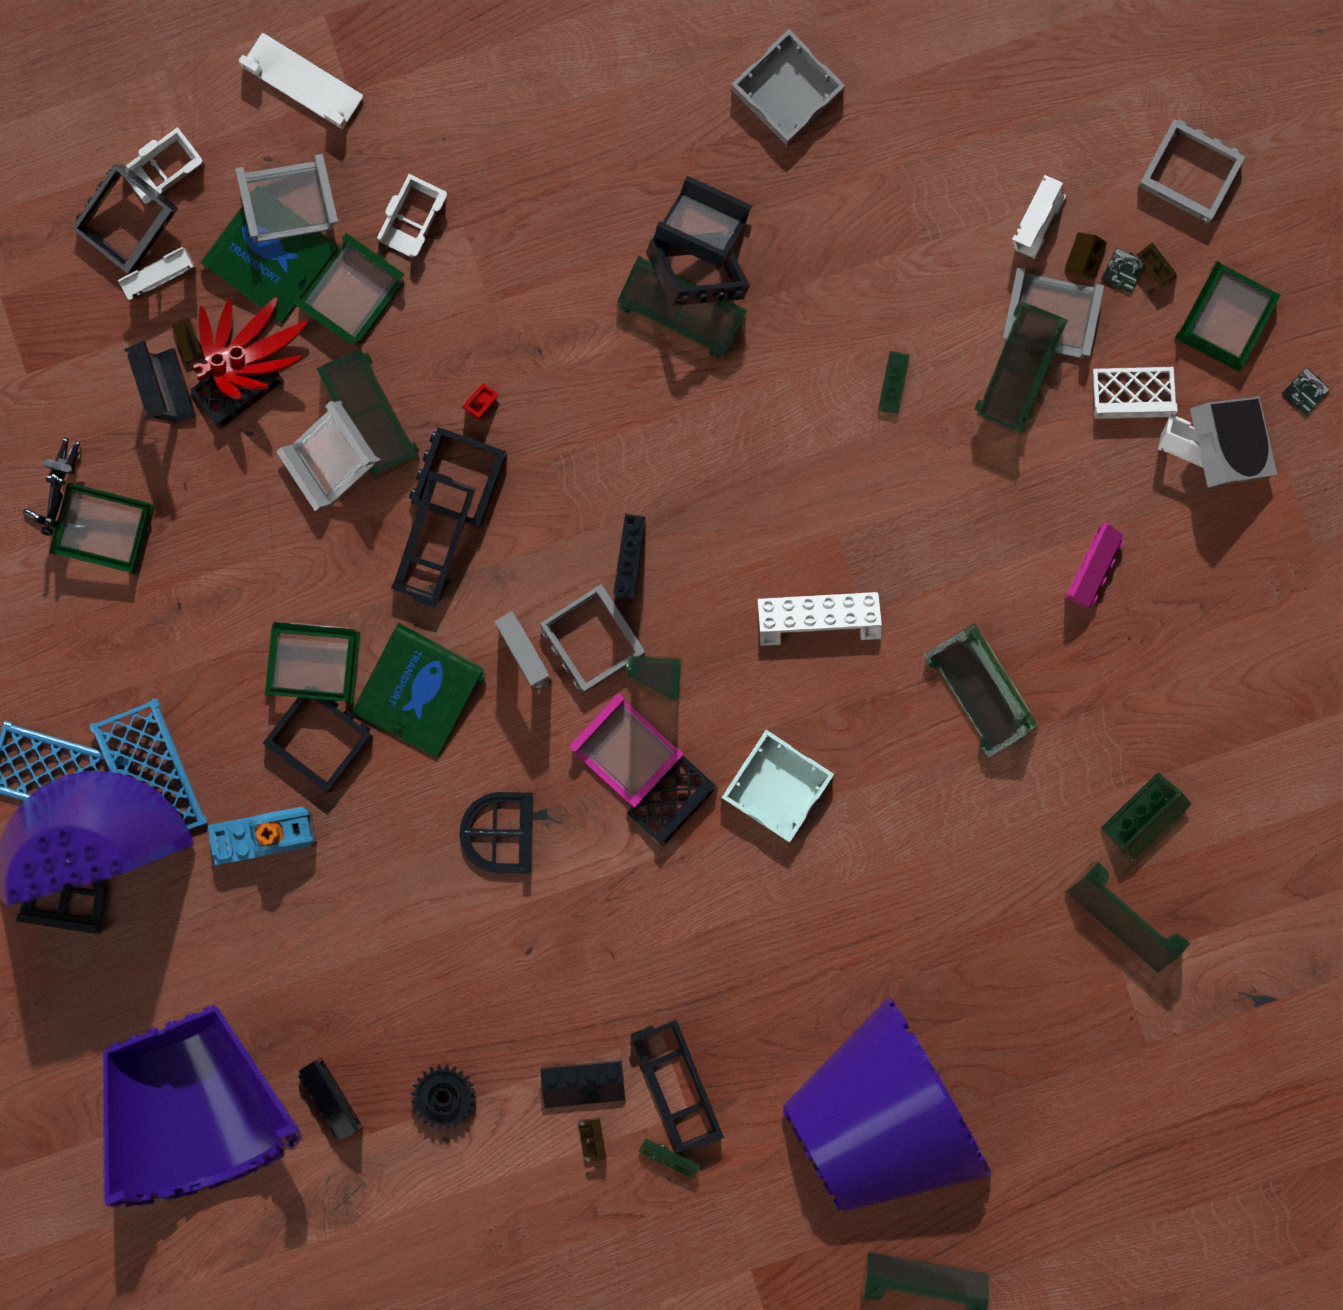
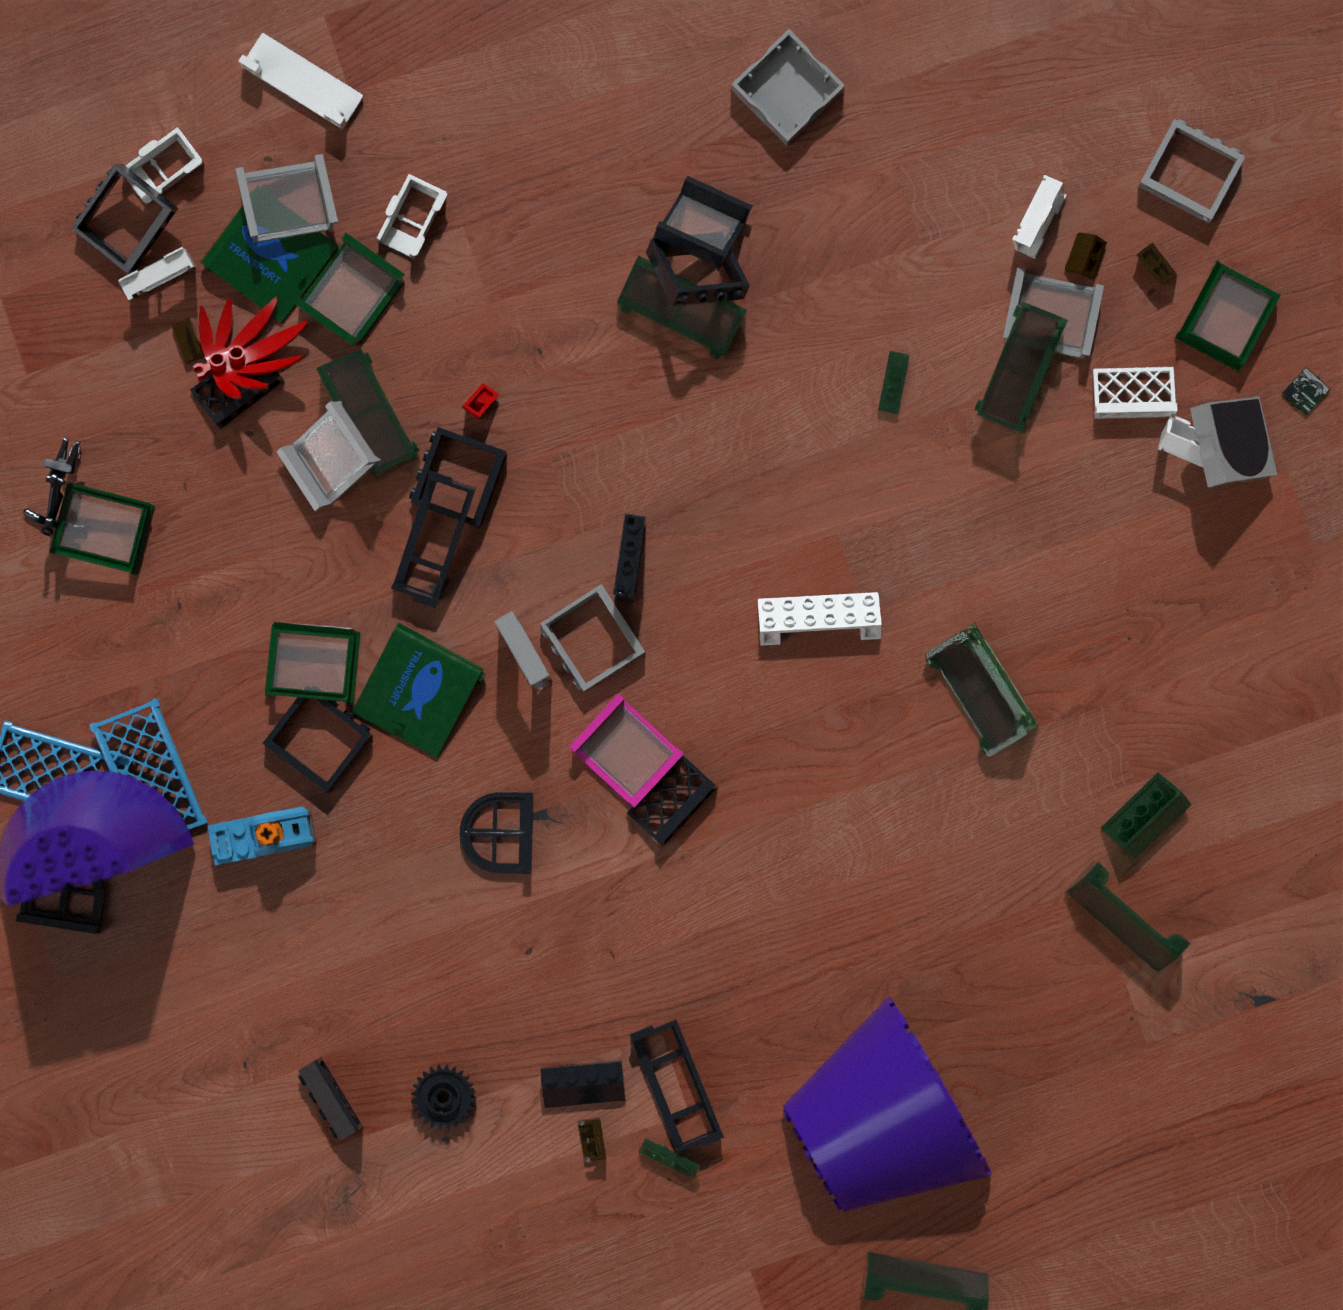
dark purple cone [103,1006,302,1207] -> none
black piece [124,341,197,425] -> none
windscreen [626,656,681,705] -> none
light aqua tile [722,730,834,842] -> none
dark pink slope [1065,522,1124,609] -> none
piece [1101,247,1144,293] -> none

